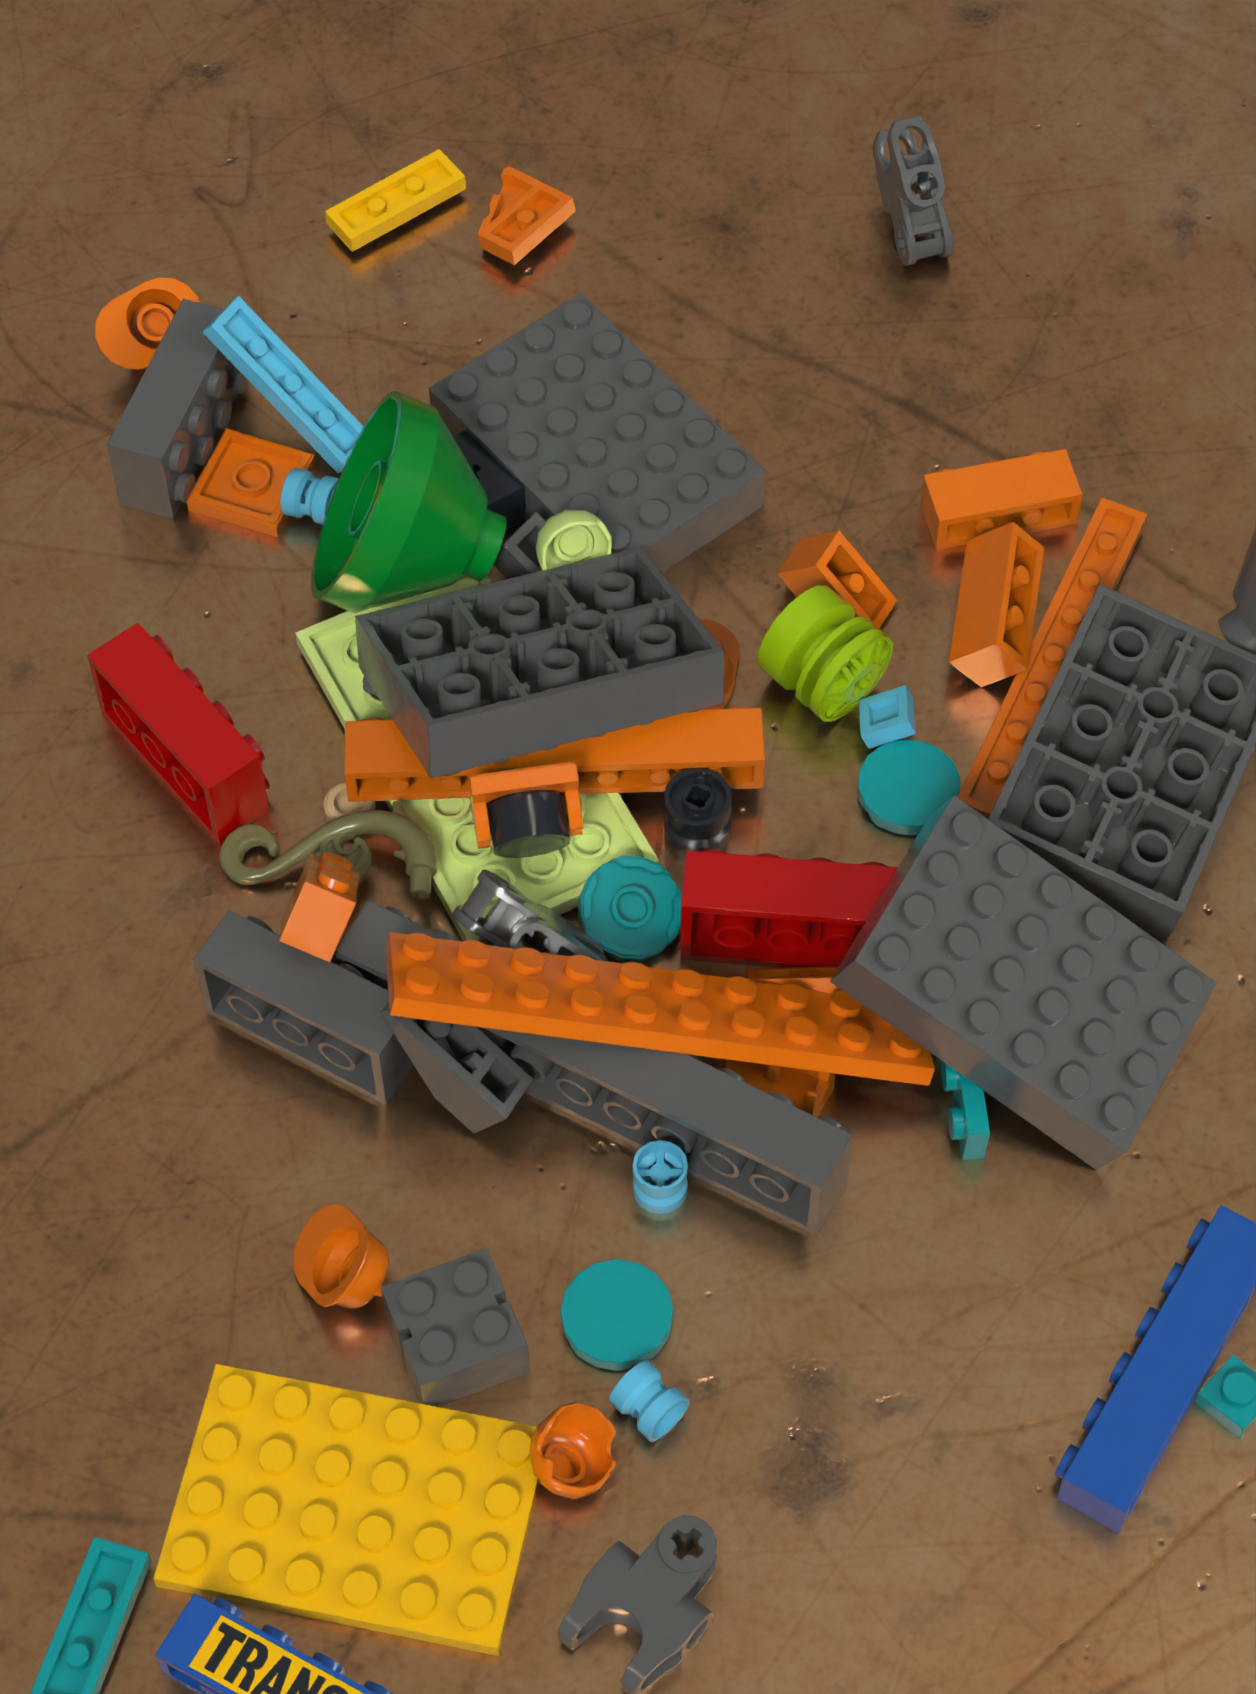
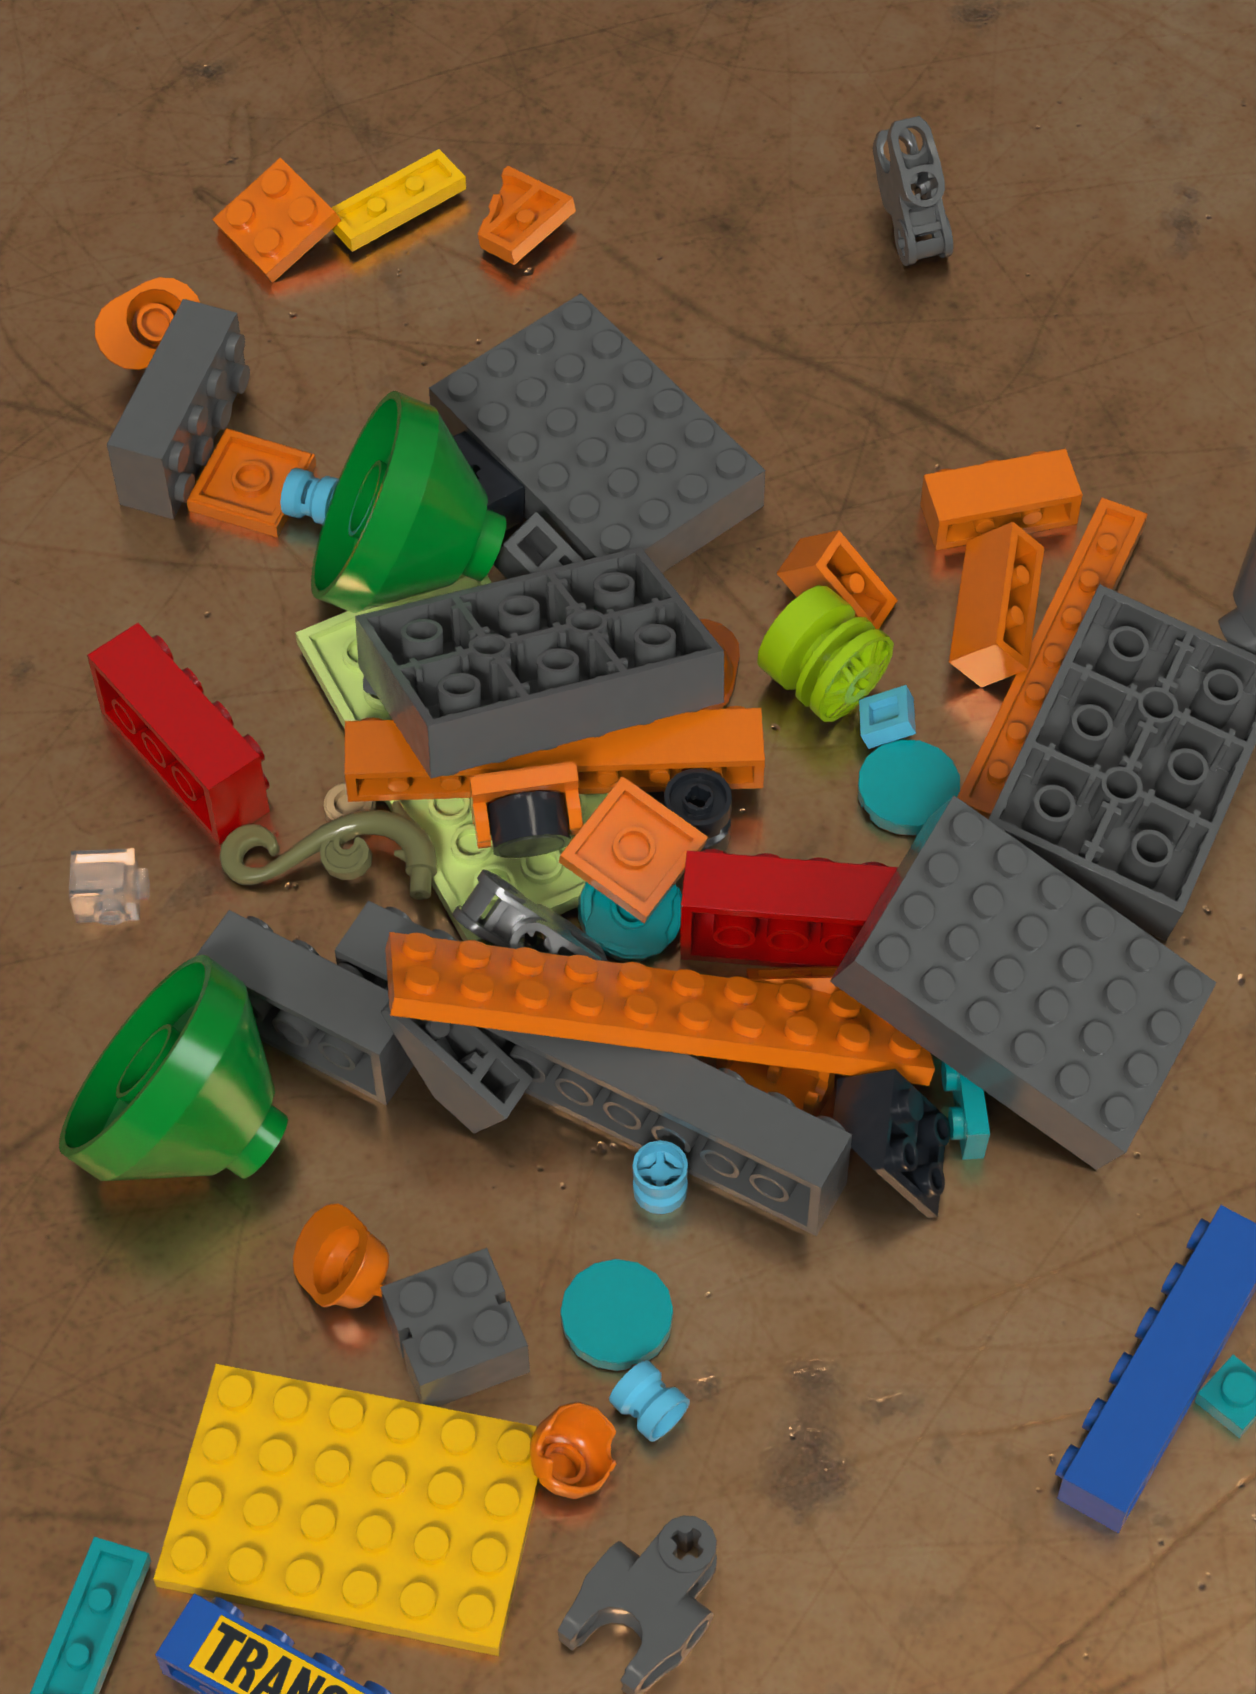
medium azure plate [202,295,364,474] -> none
orange brick [279,851,359,962] -> none
yellowish green hair [536,510,612,571] -> none
none -> green cone [59,954,288,1181]
none -> clear brick [69,848,150,925]
none -> orange plate [212,157,341,283]
none -> orange plate [559,776,708,924]
none -> black slope [833,1069,950,1218]

